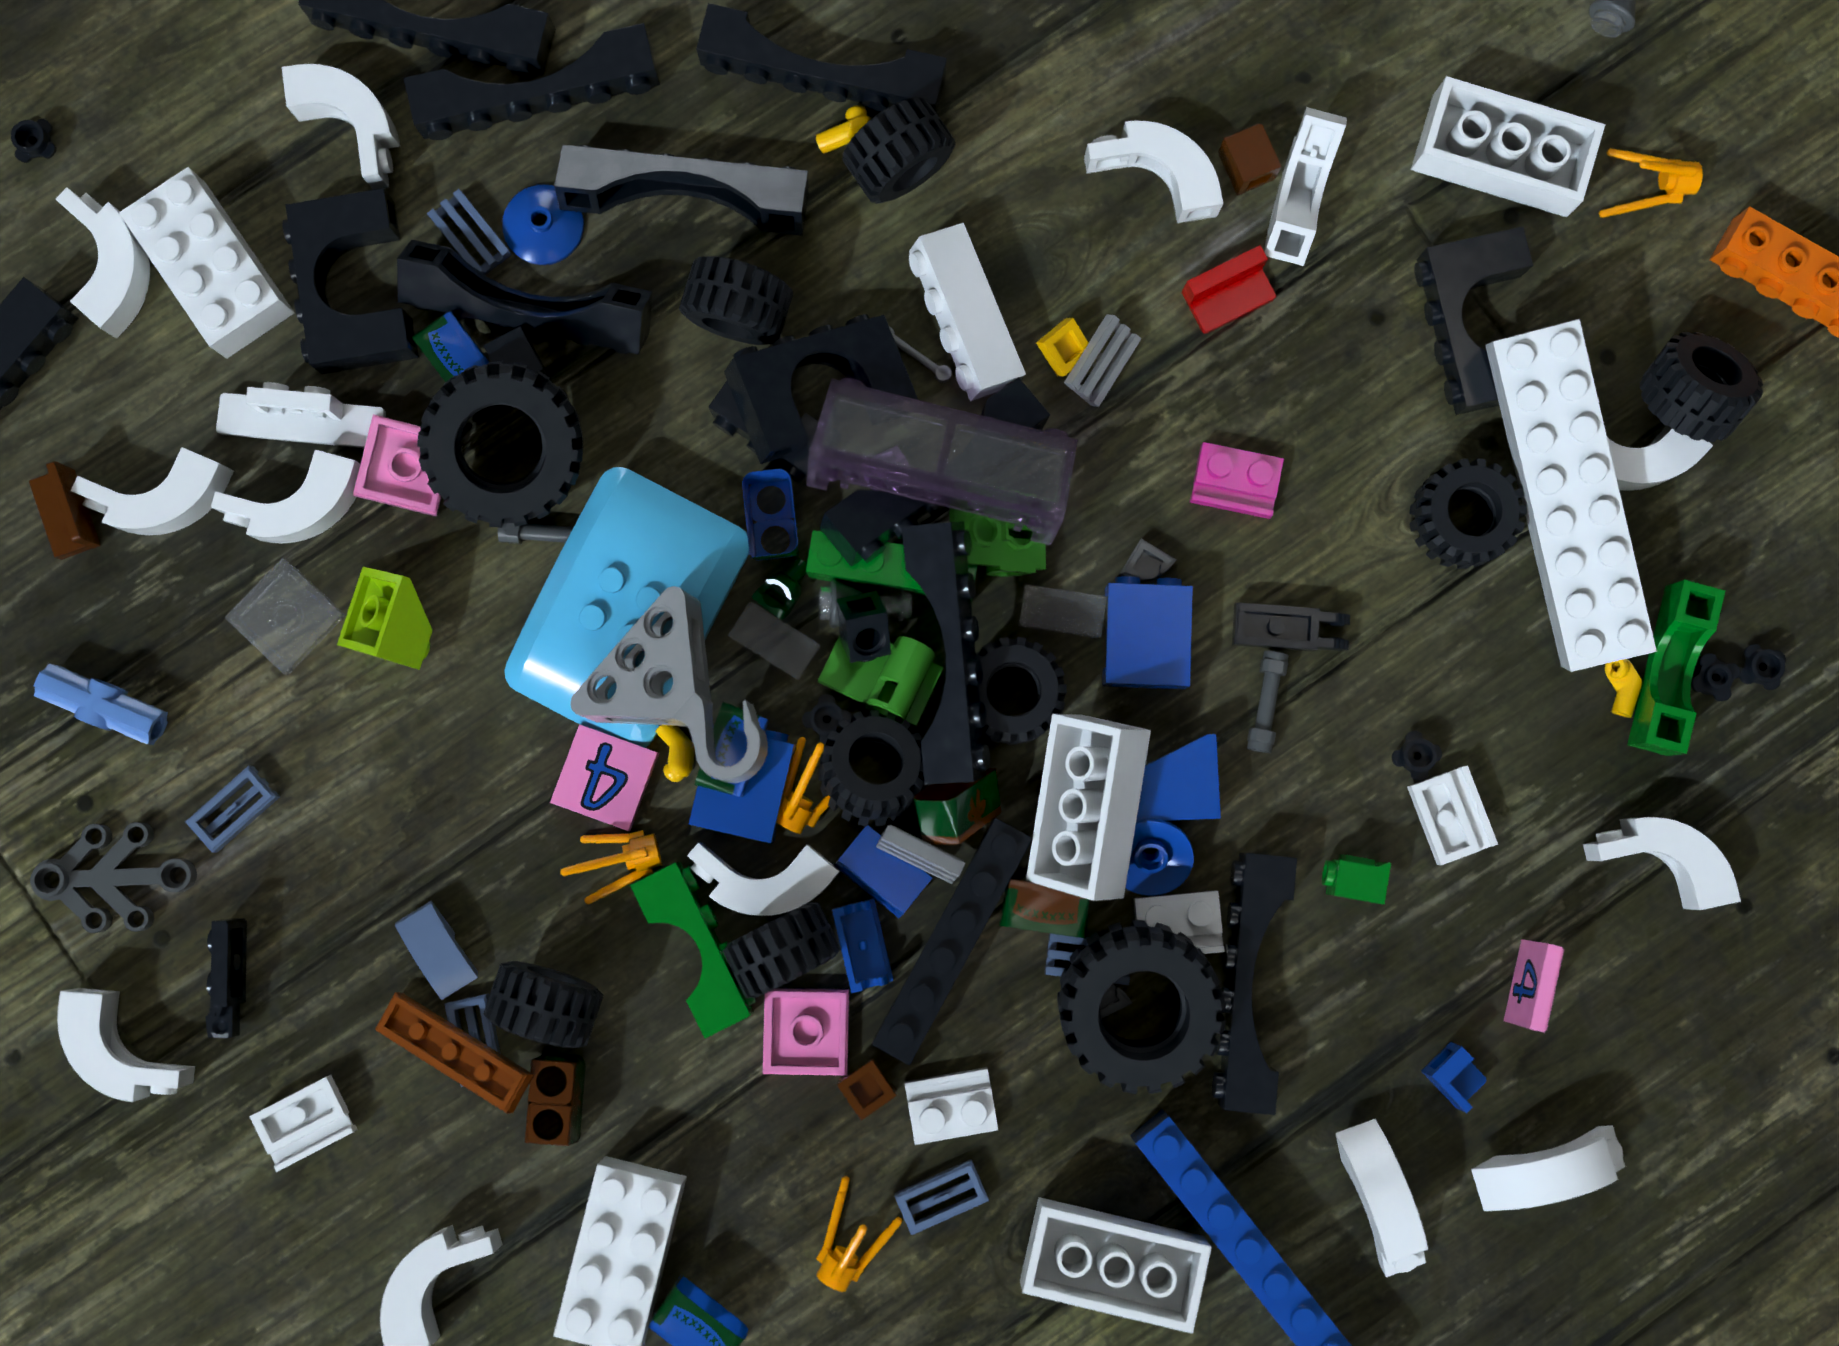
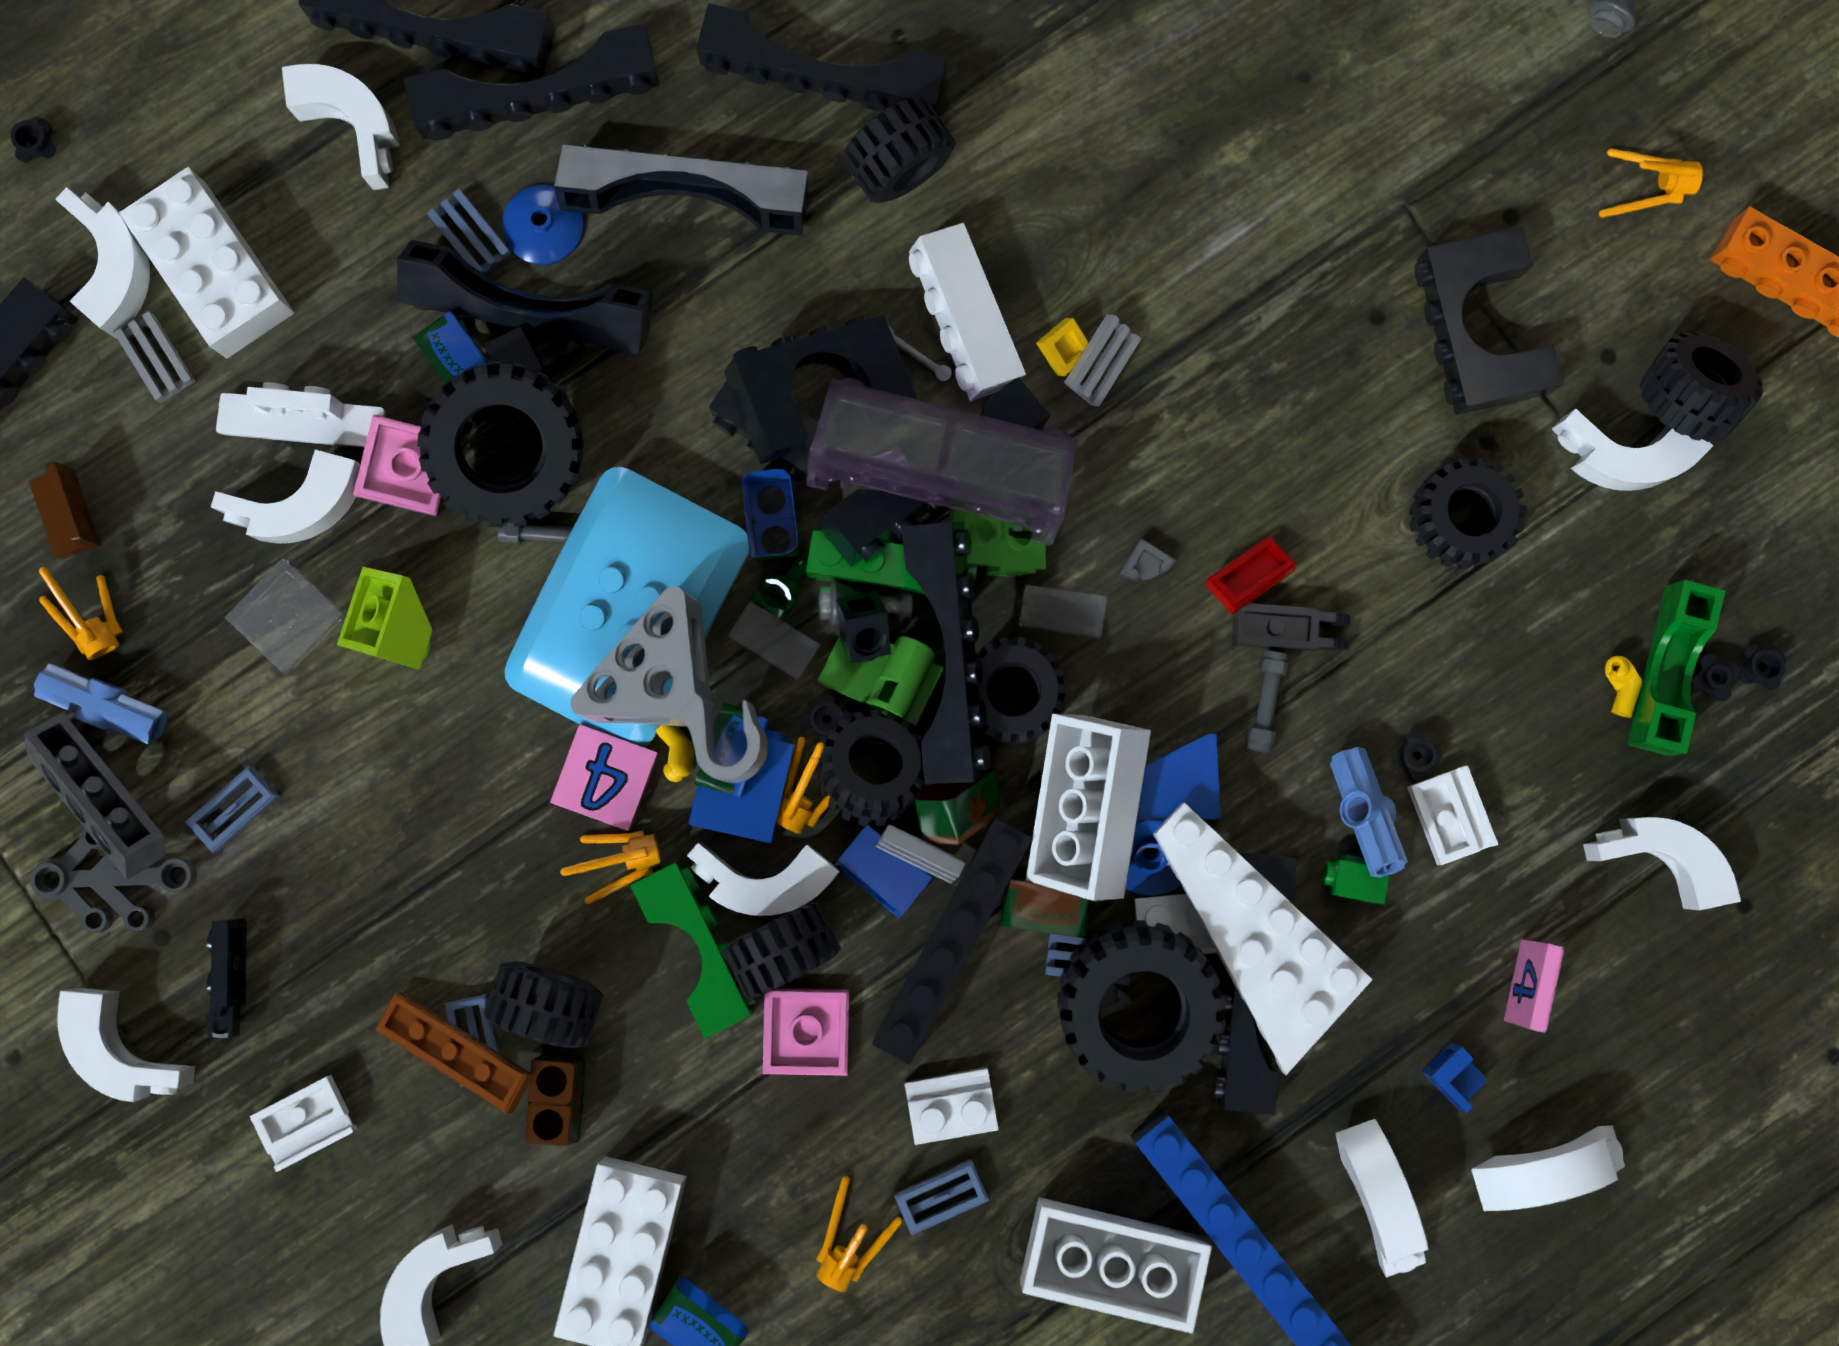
white arch [71,447,234,535] -> none
black arch [282,188,419,374] -> none
sand blue slope [395,900,478,1000] -> none
black tyre [679,256,793,345] -> none
yellow arm [816,105,871,154] -> none
blue hinge [832,899,894,994] -> none
reddish brown panel [837,1058,897,1121] -> none
white arch [1084,121,1223,223] -> none
blue panel [1102,576,1193,689] -> none
red panel [1181,245,1276,334] -> none
dark pink plate [1190,442,1284,519] -> none
reddish brown panel [1218,124,1282,196] -> none
white arch [1264,107,1347,266] -> none
white brick [1411,76,1605,217] -> none
white brick [1485,319,1657,672] -> none
none -> dark grey brick [24,712,165,880]
none -> light orange plant [39,567,123,660]
none -> light grey tile [113,311,195,404]
none -> white wing [1153,803,1372,1075]
none -> red tile [1205,536,1297,615]
none -> medium blue piece [1330,747,1408,877]

